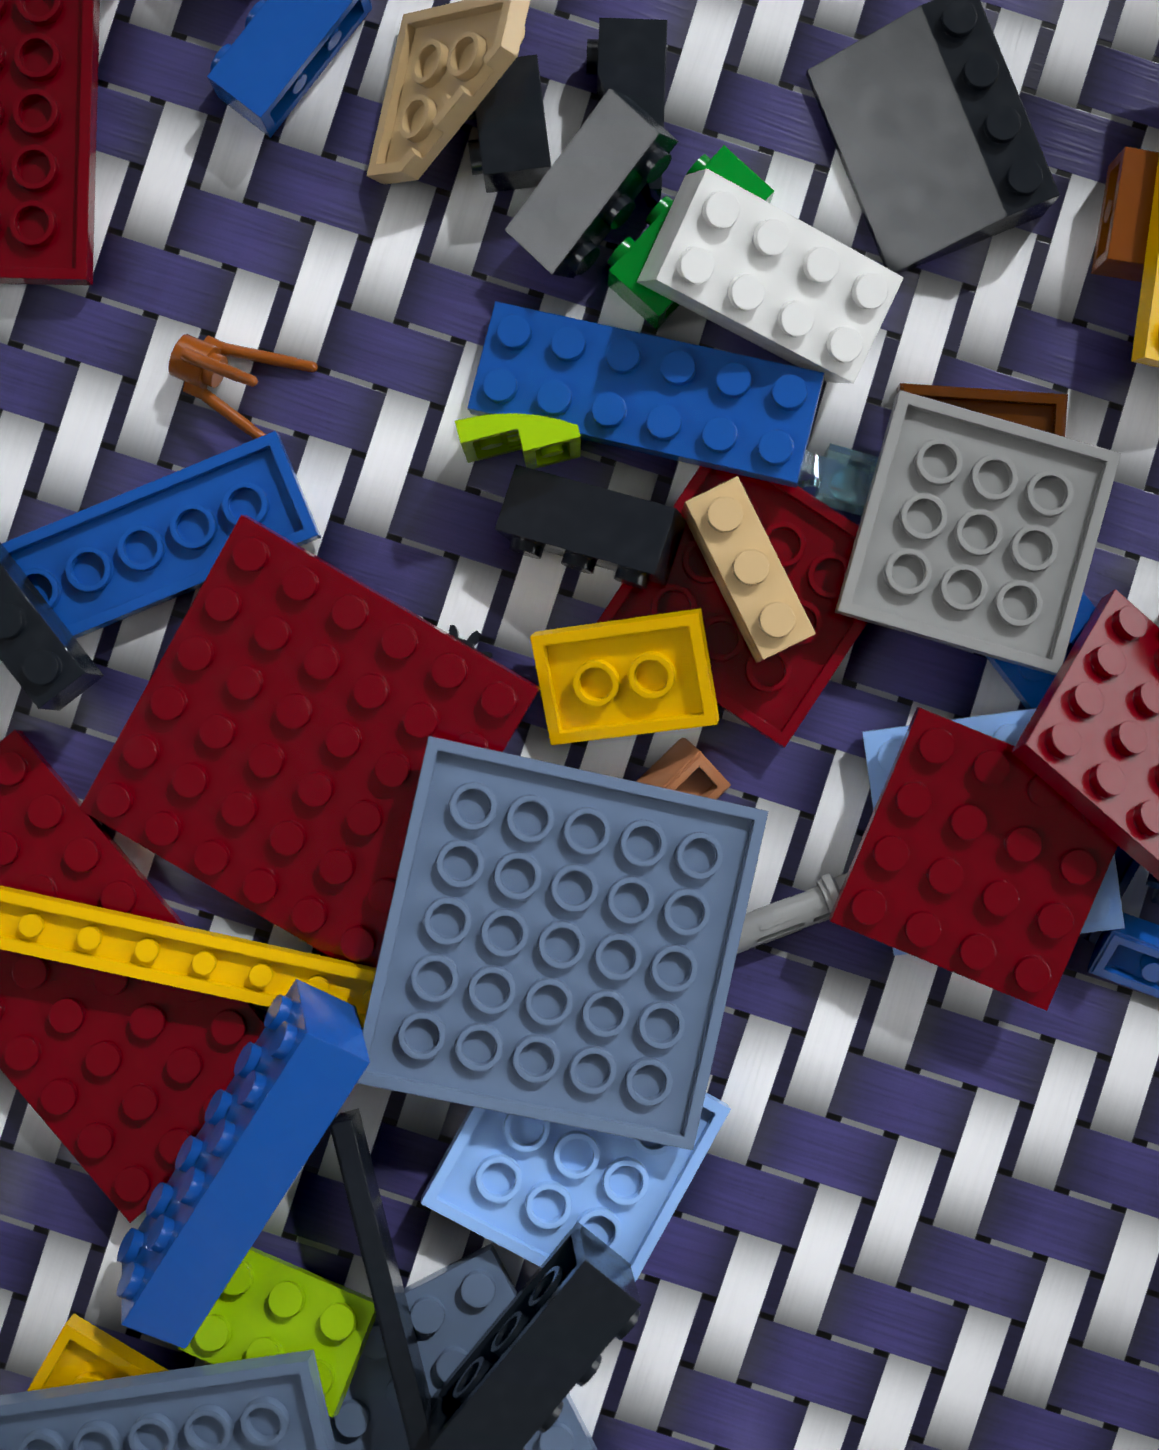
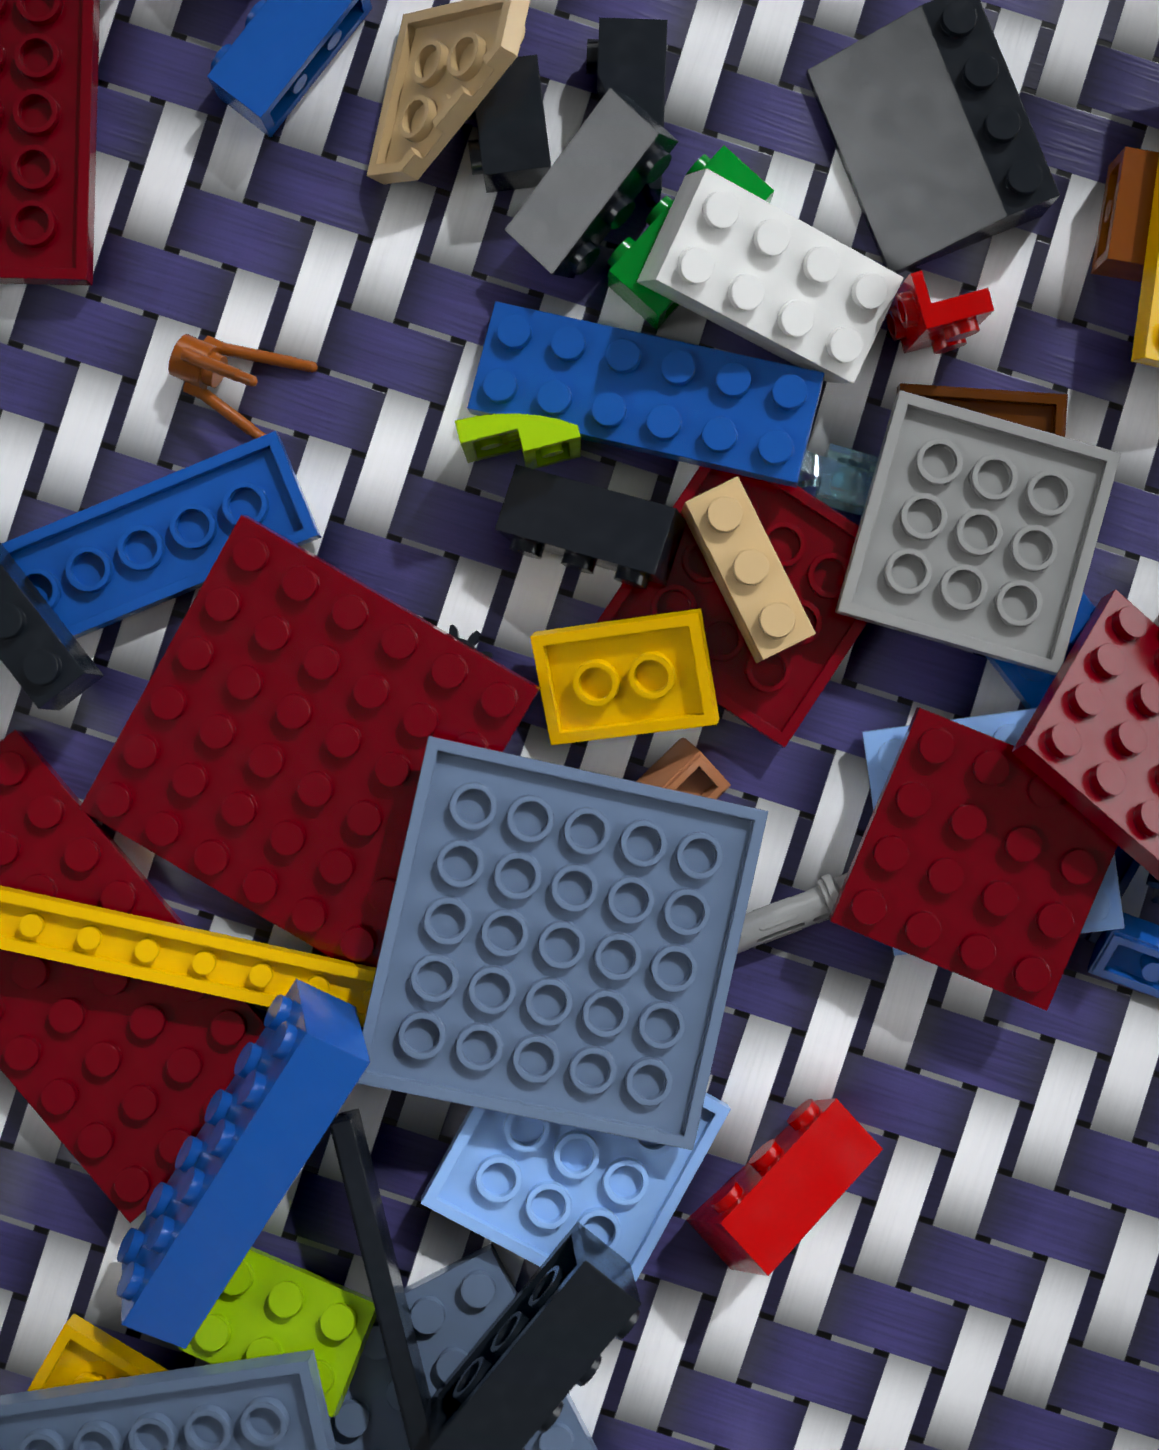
none -> red wedge [686,1098,883,1276]
none -> red bracket [886,271,994,354]

